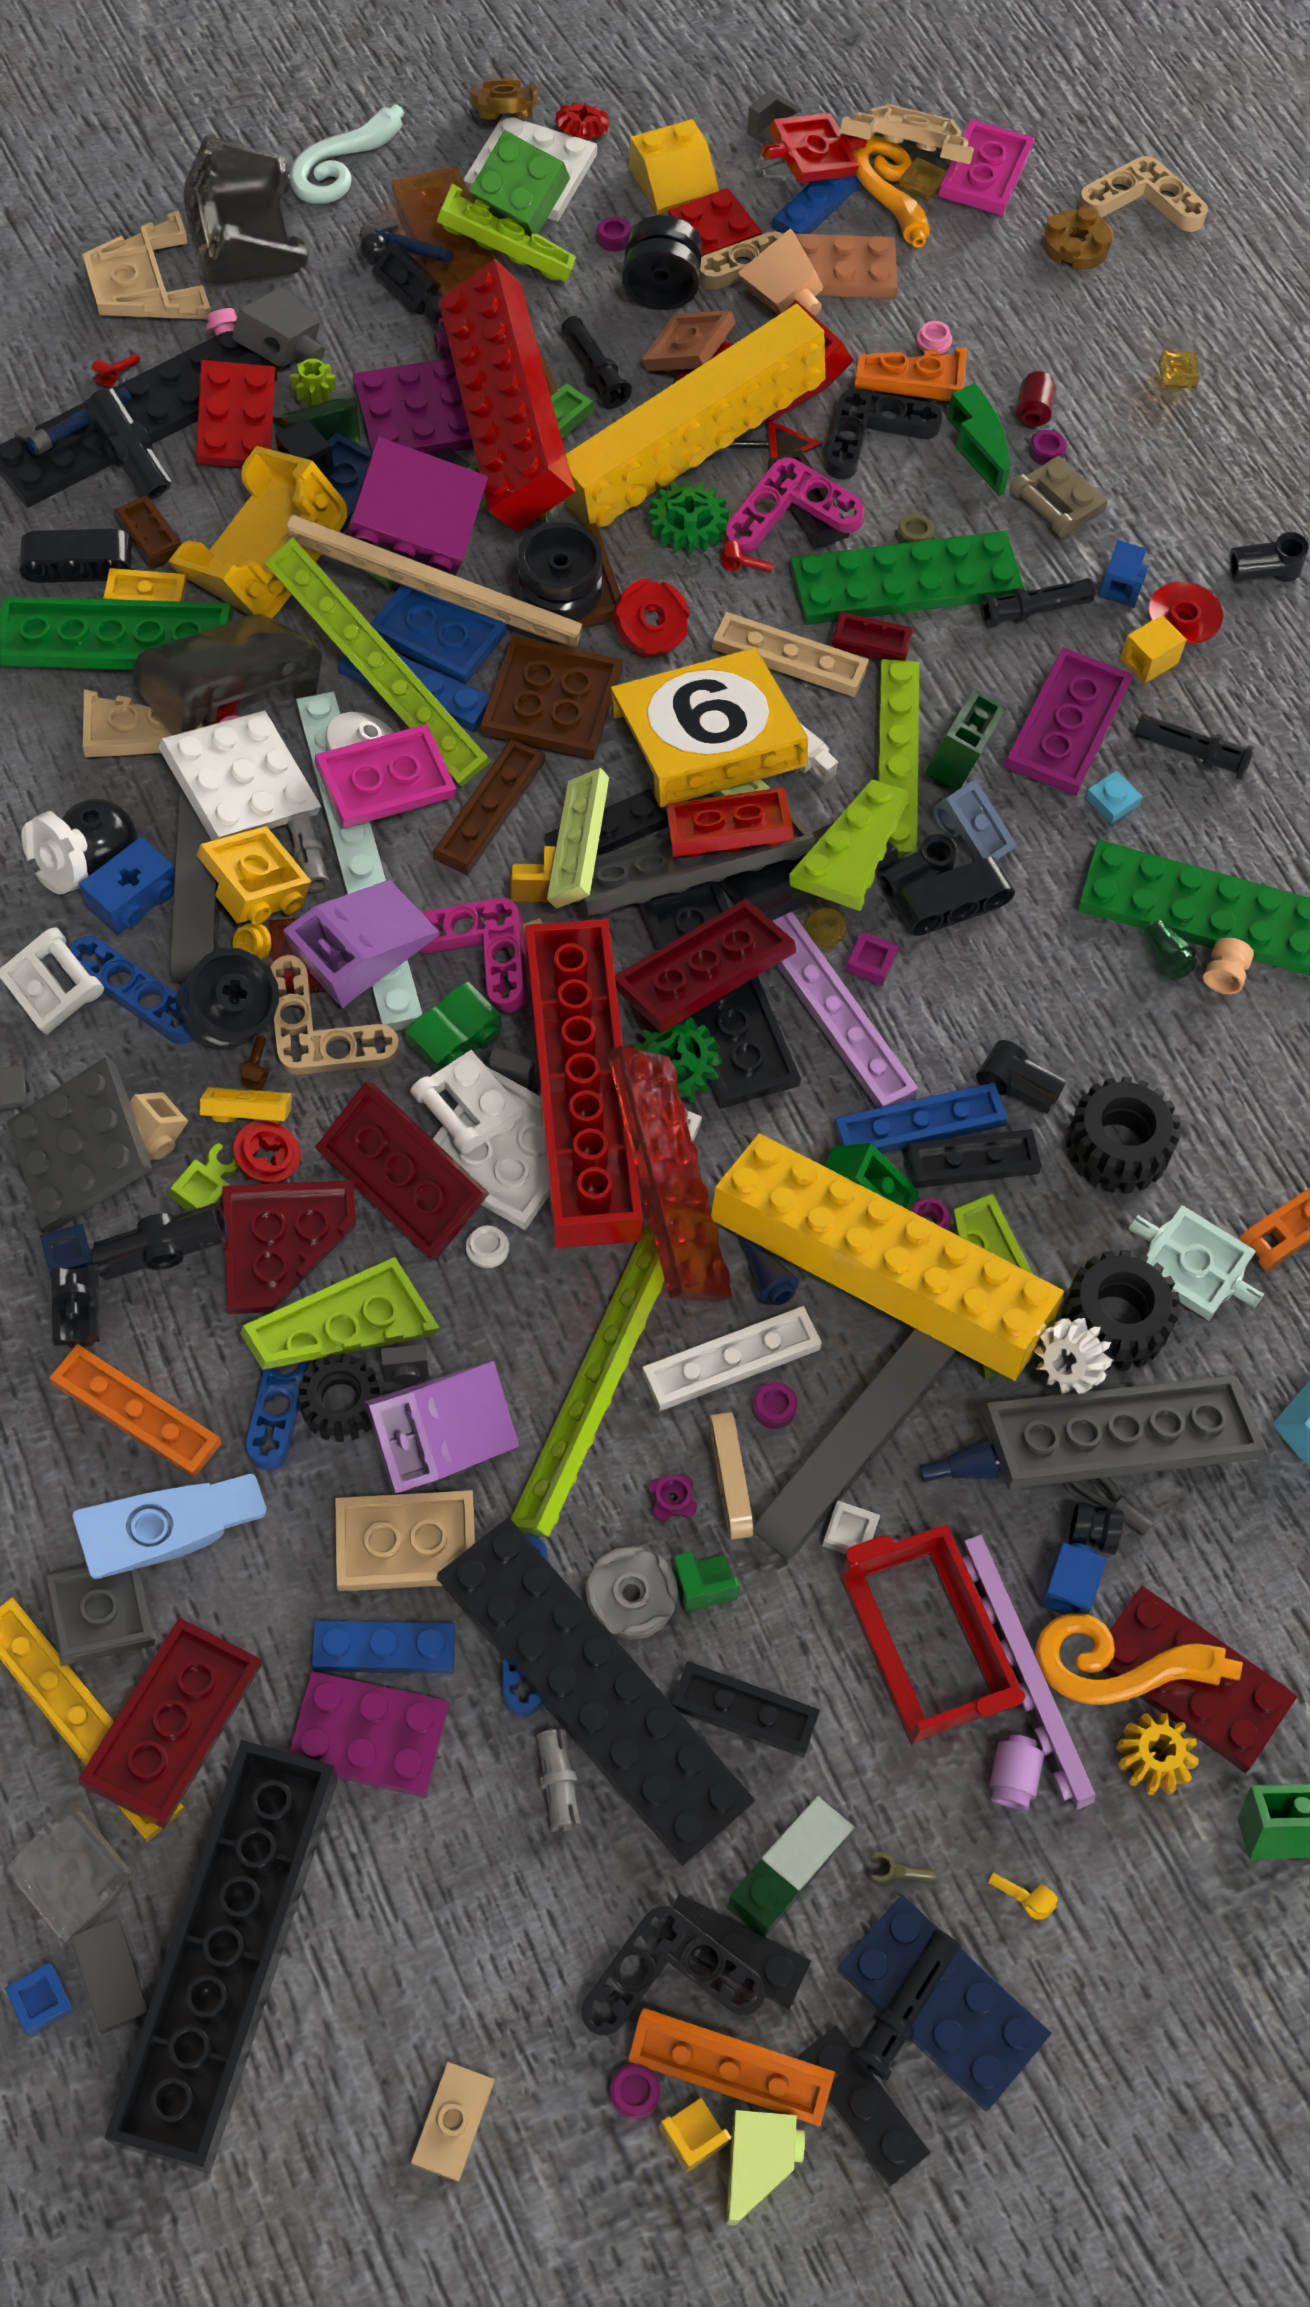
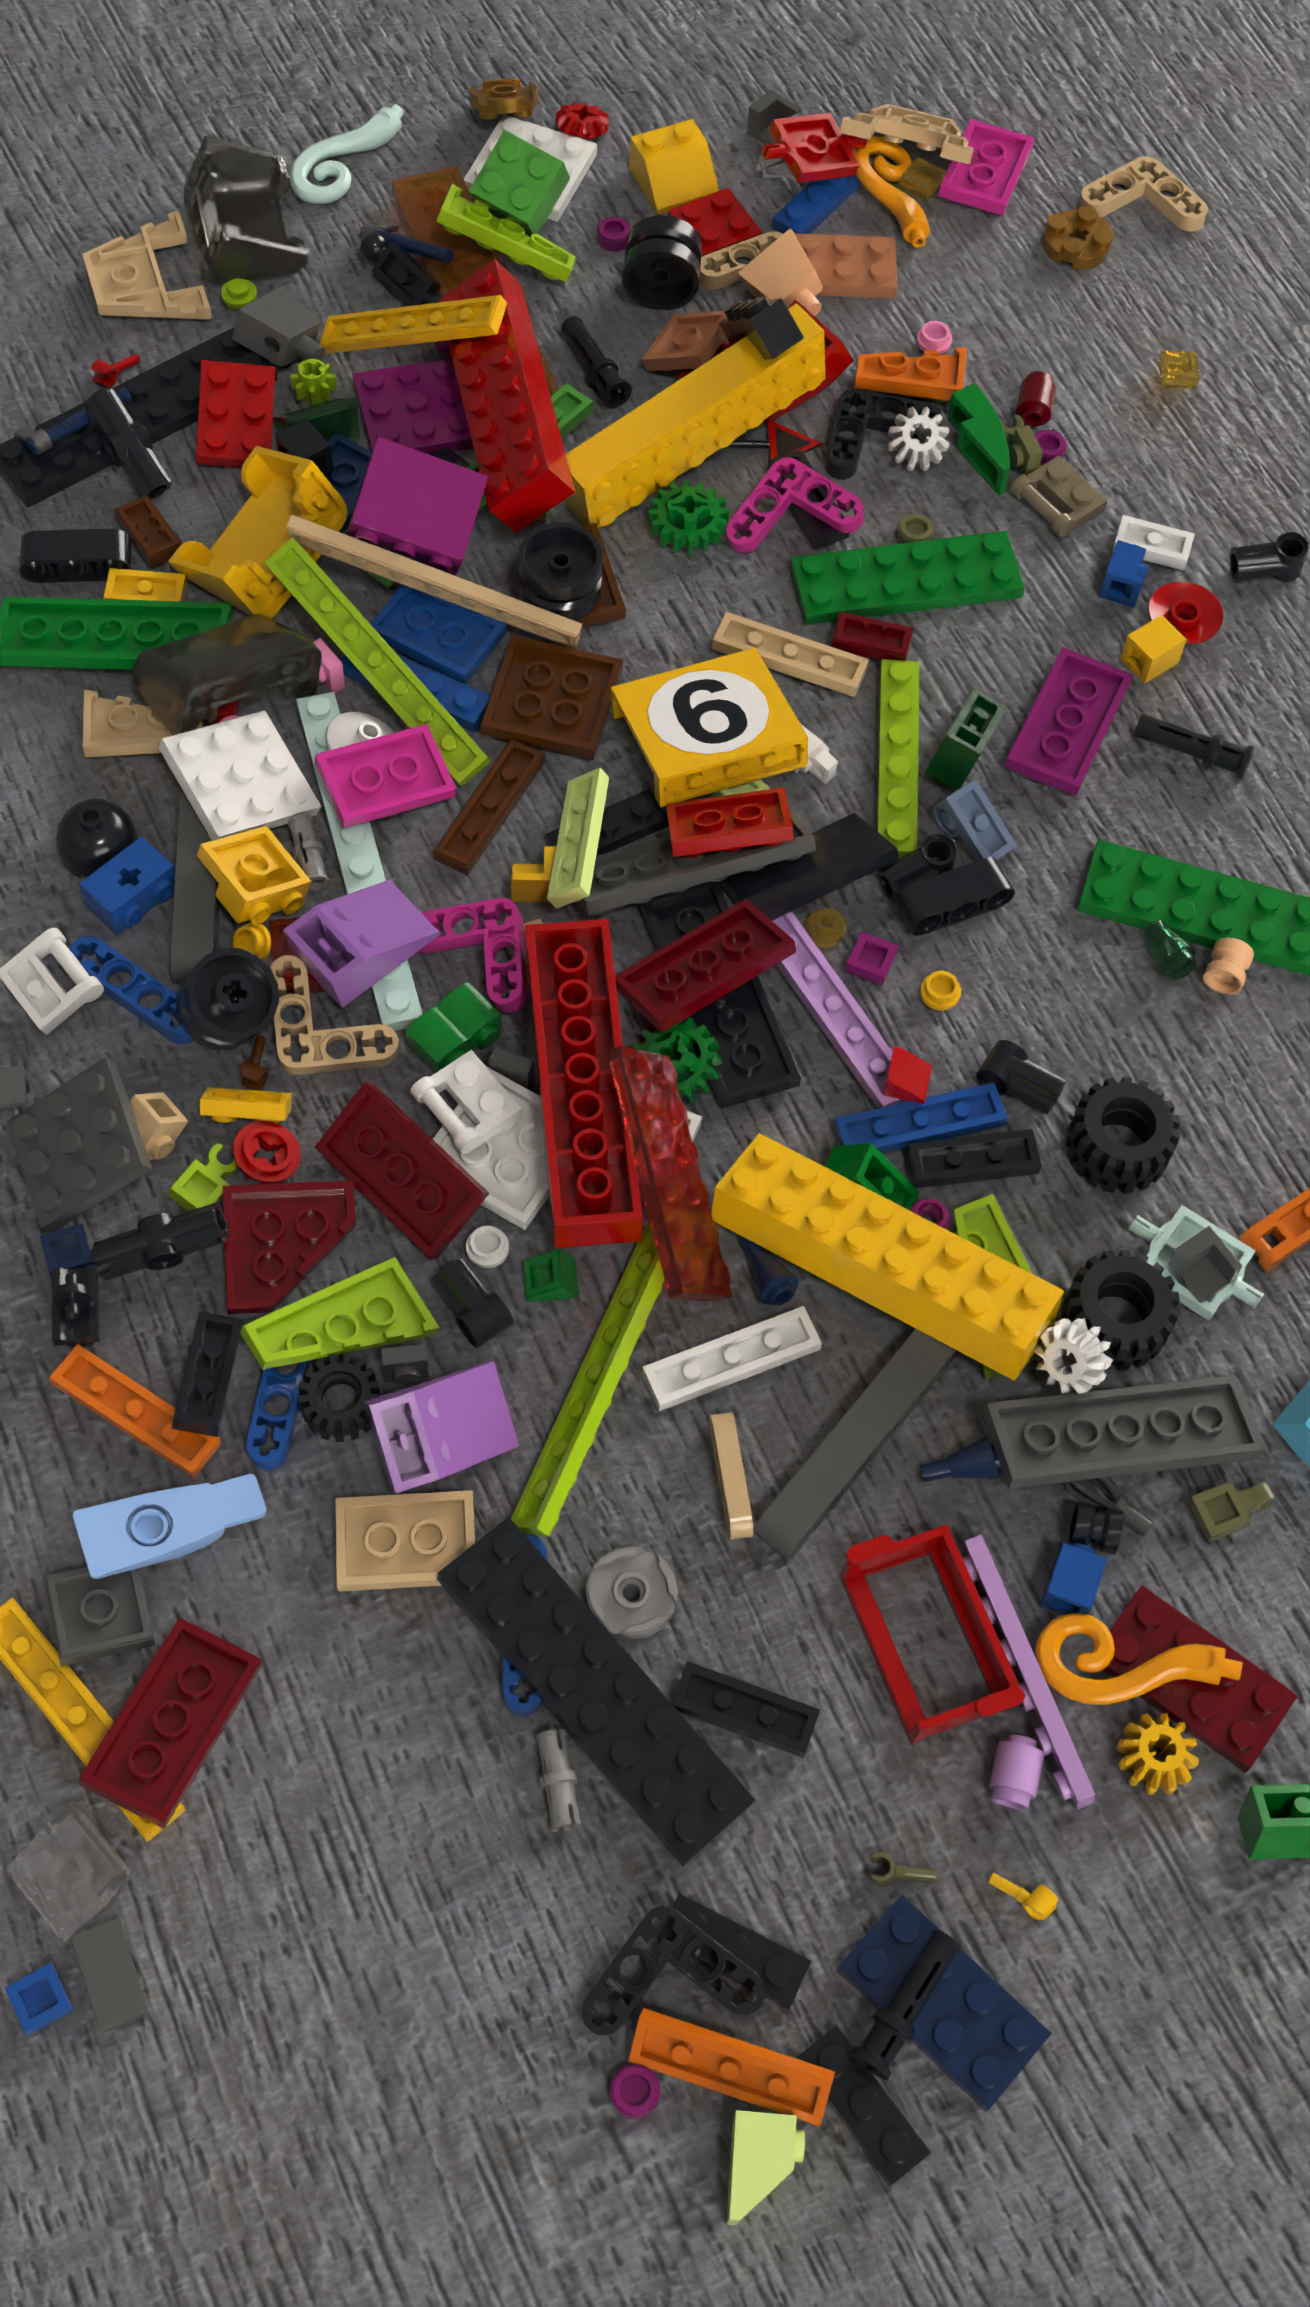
white plate [21,811,88,895] -> none
black brick [104,1740,338,2174] -> none
bright pink plate [205,308,237,336] -> none
magenta plate [289,1671,449,1798] -> none
blue plate [312,1621,456,1674] -> none
tan plate [411,2062,495,2183] -> none
red plate [611,579,690,659] -> none
magenta plate [649,1474,697,1522] -> none
yellow panel [658,2097,731,2173] -> none
green panel [672,1551,740,1613] -> none
red hand [721,540,774,572] -> none
slope [727,1796,855,1937] -> none
magenta tile [752,1382,798,1429] -> none
lime wing [789,779,907,911] -> none
white tile [822,1500,880,1554] -> none
black pin [980,578,1095,629] -> none
medium azure plate [1085,771,1143,824] -> none
none -> black plate [172,1312,243,1437]
none -> lime plate [221,278,257,312]
none -> bright pink plate [307,638,345,693]
none -> yellow tile [319,295,507,354]
none -> black piece [431,1259,514,1348]
none -> green slope [522,1248,579,1302]
none -> black arch [718,296,804,360]
none -> red slope [883,1046,932,1104]
none -> white gear [888,406,949,471]
none -> yellow plate [920,971,961,1011]
none -> olive plate [999,414,1043,475]
none -> white plate [1112,515,1195,571]
none -> dark grey panel [1168,1226,1242,1303]
none -> olive plate [1188,1481,1275,1542]

